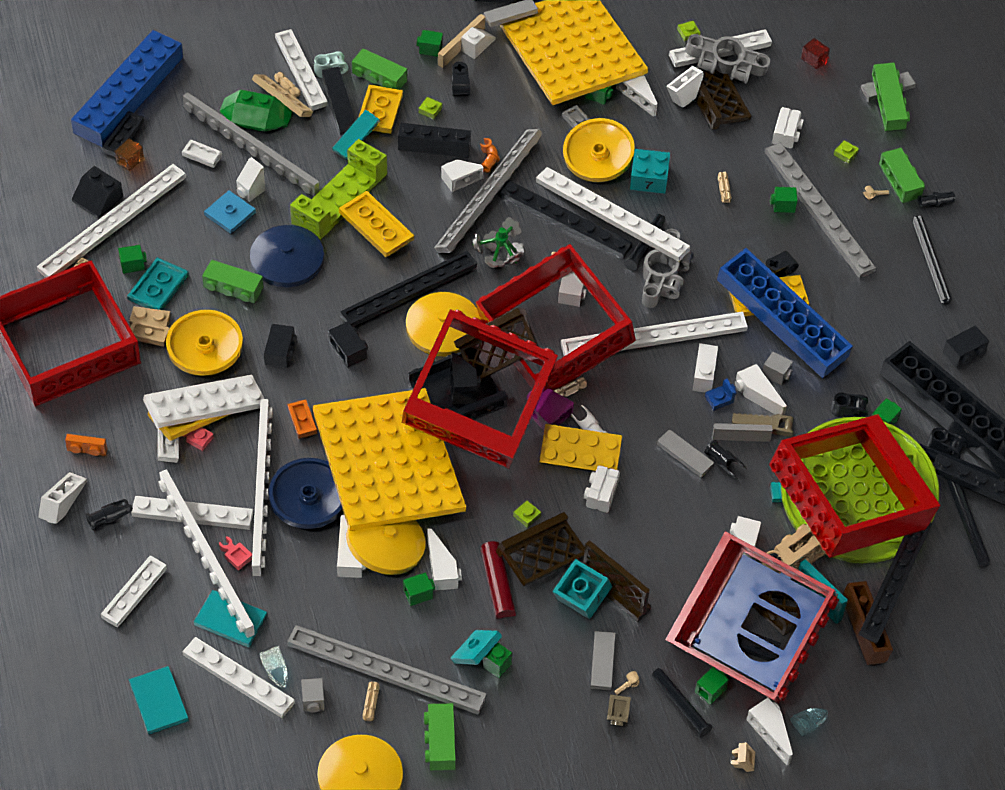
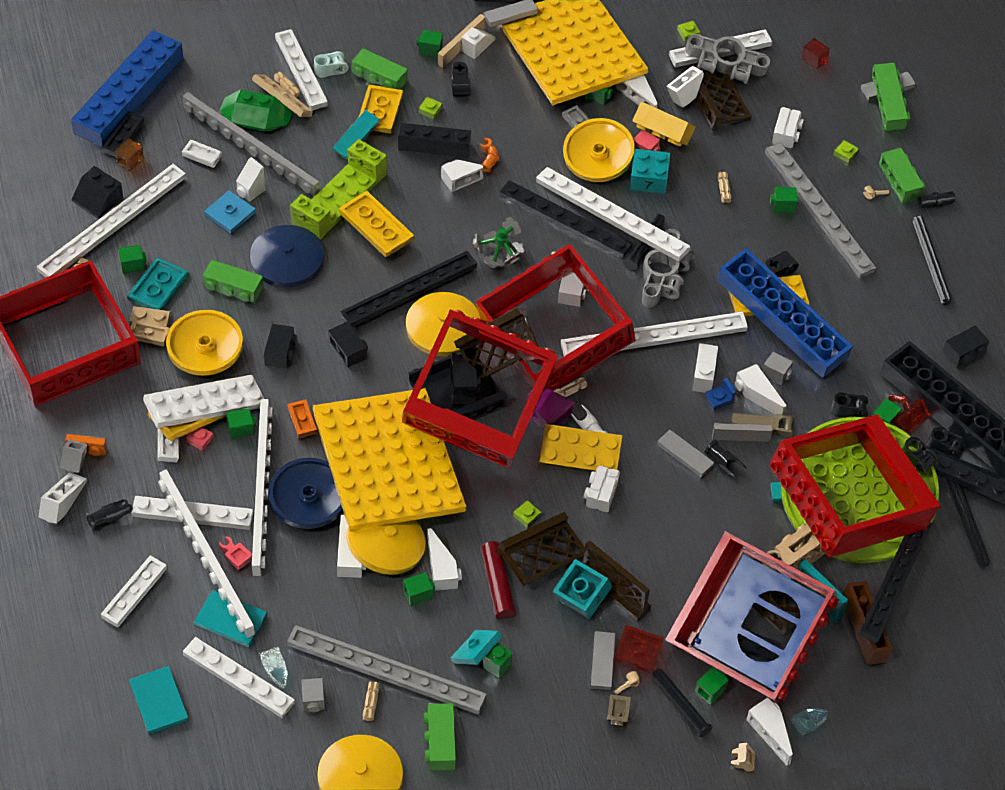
black slope [322,66,355,135] -> none
light grey plate [434,128,542,253] -> none
white slope [730,516,761,559] -> none
none -> light grey brick [59,439,88,473]
none -> green brick [226,408,257,439]
none -> clear red plate [613,625,664,674]
none -> yellow brick [632,102,696,147]
none -> coral brick [633,130,660,151]
none -> clear red plate [888,394,930,434]
none -> black piece [902,437,940,475]

